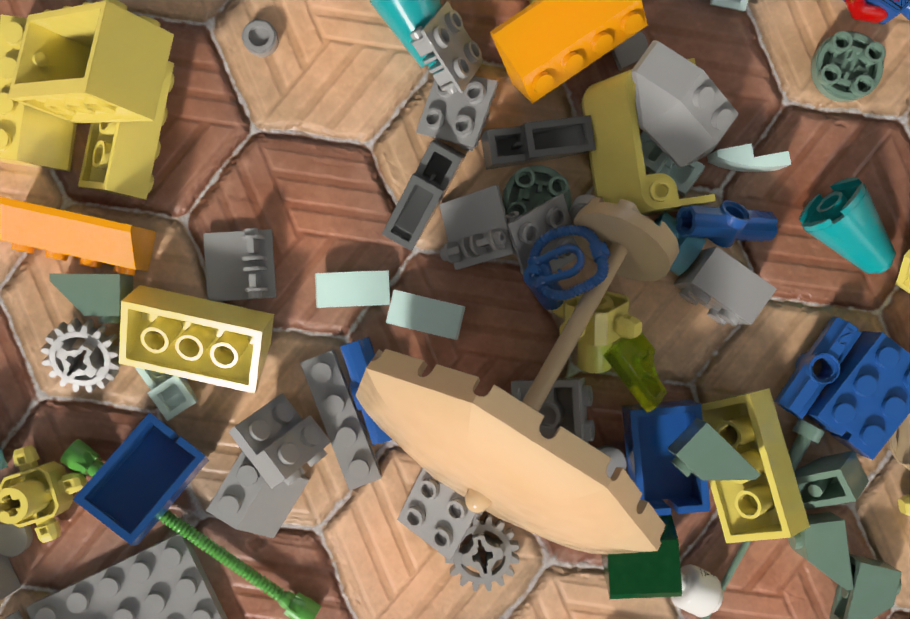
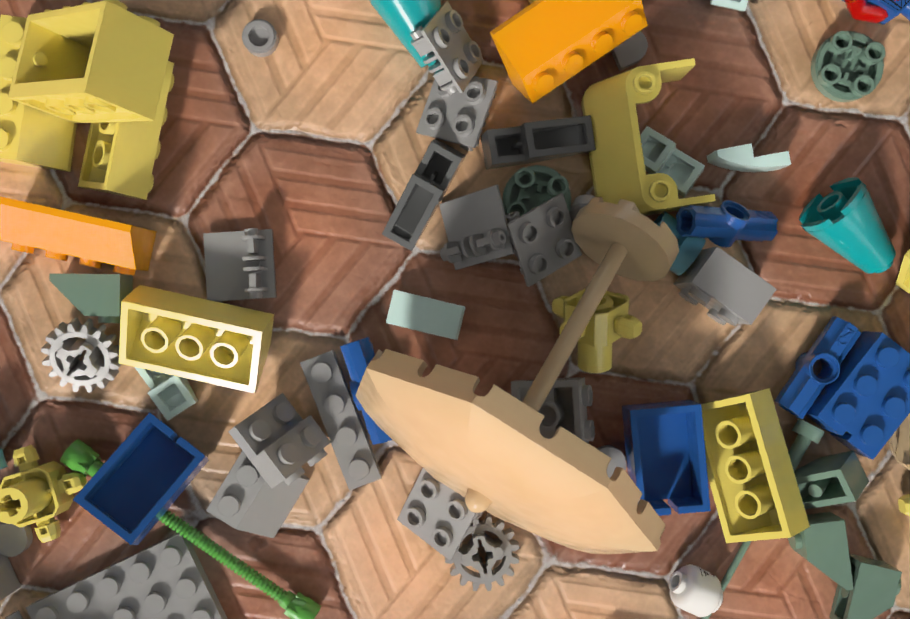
light aqua slope [315,270,390,308] -> none
blue piece [523,225,611,310] -> none
dark green slope [601,515,682,599] -> none
clear neon green tile [603,332,667,413] -> none
light grey wedge [631,40,739,168] -> none
sand green slope [667,418,761,481] -> none

